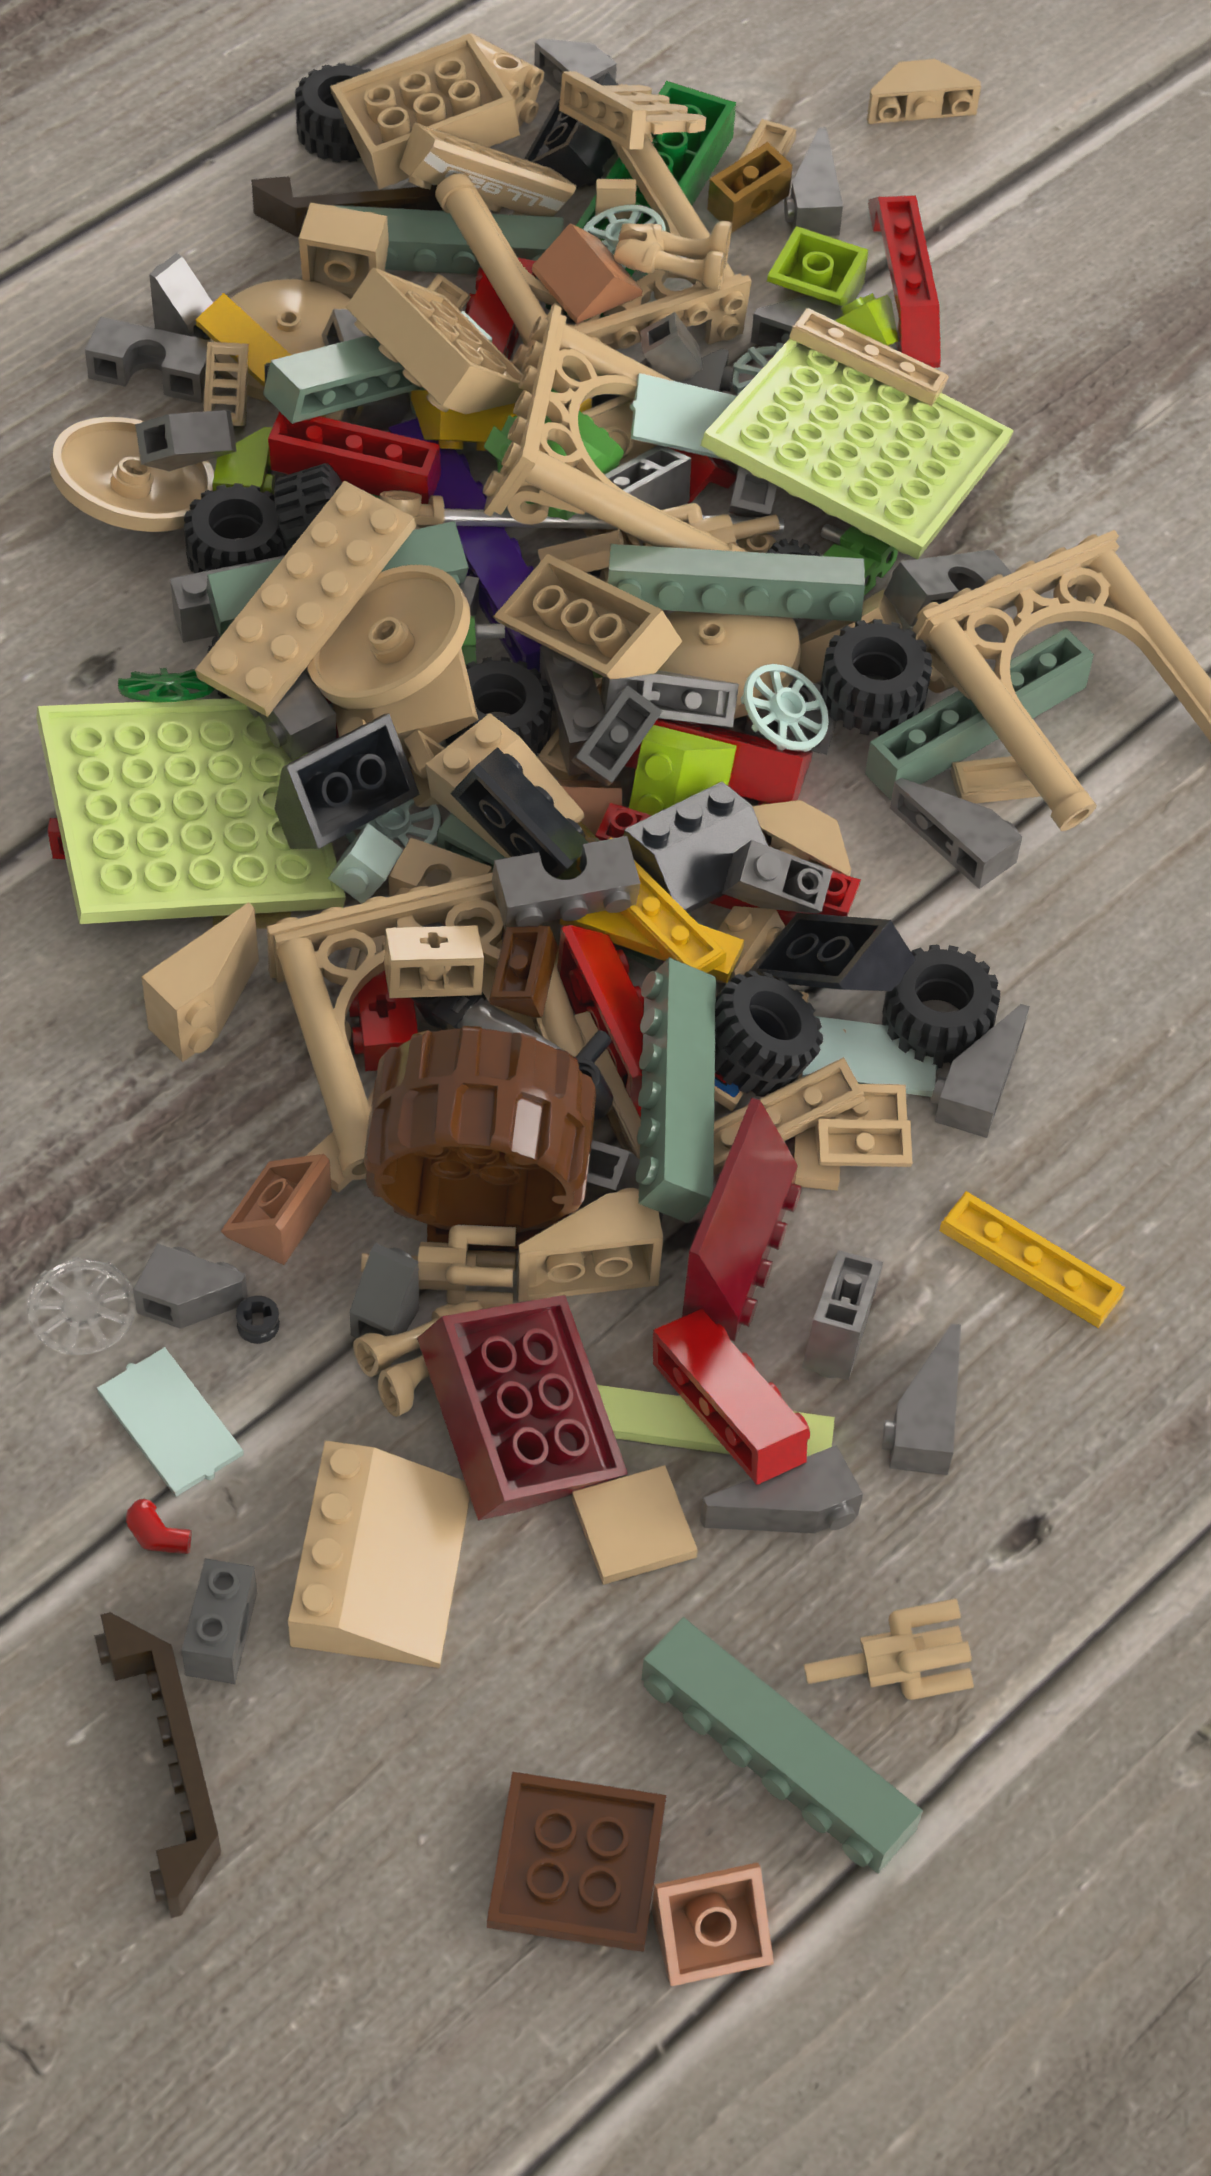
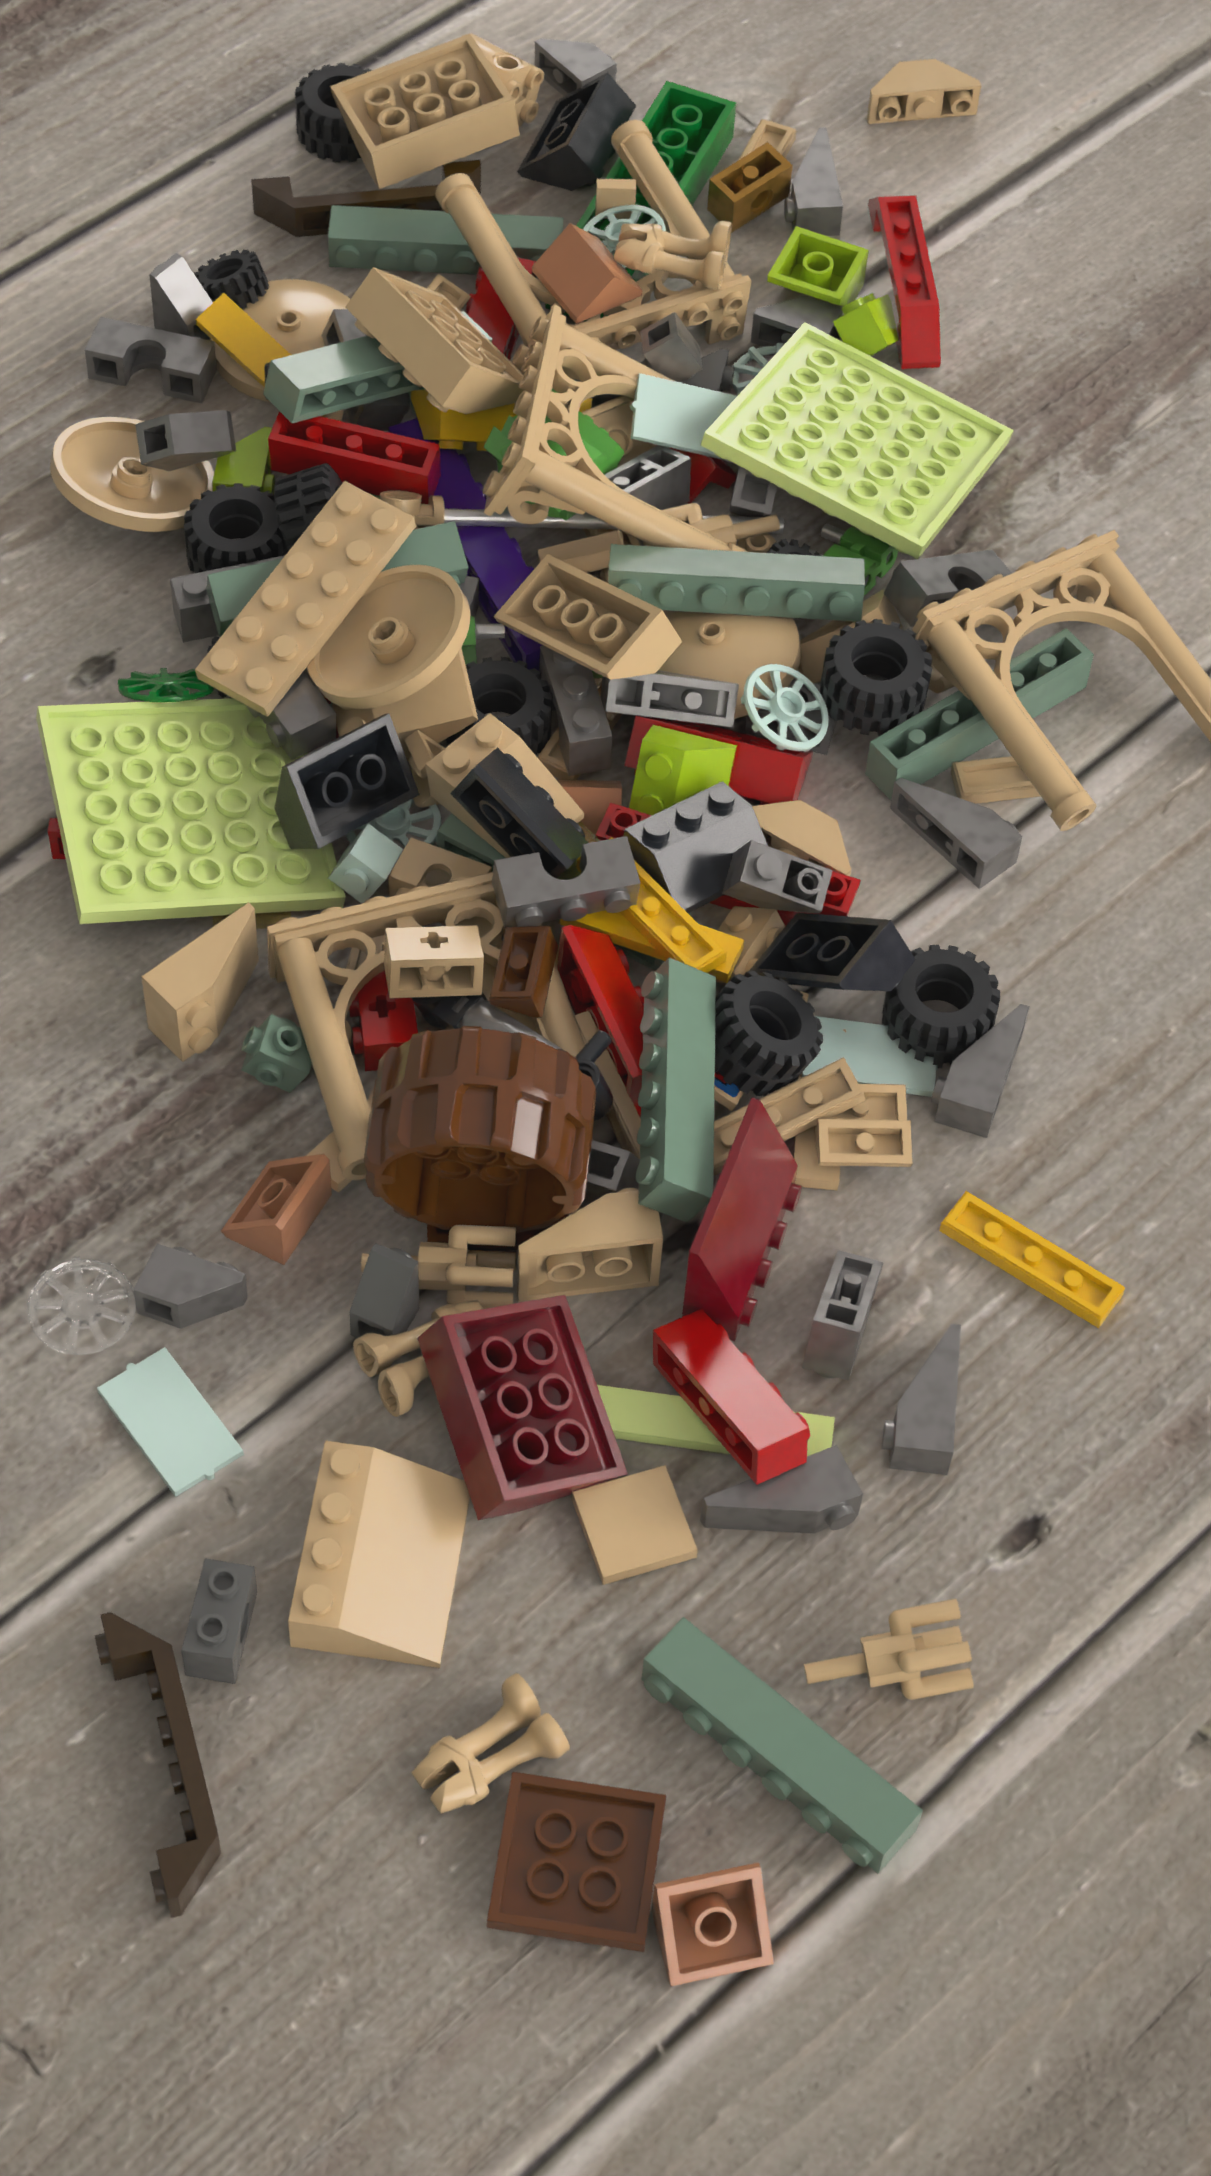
red arm [126,1499,192,1554] -> none
tan slope [204,342,248,426] -> none
black bush [236,1295,280,1344] -> none
tan slope [299,202,389,299] -> none
tan slope [399,122,576,217] -> none
tan fence [559,71,706,150] -> none
dark grey brick [571,685,663,787] -> none
tan tile [789,308,949,406] -> none
none -> black tyre [194,250,269,310]
none -> sand green brick [241,1014,312,1093]
none -> tan piece [412,1673,570,1814]

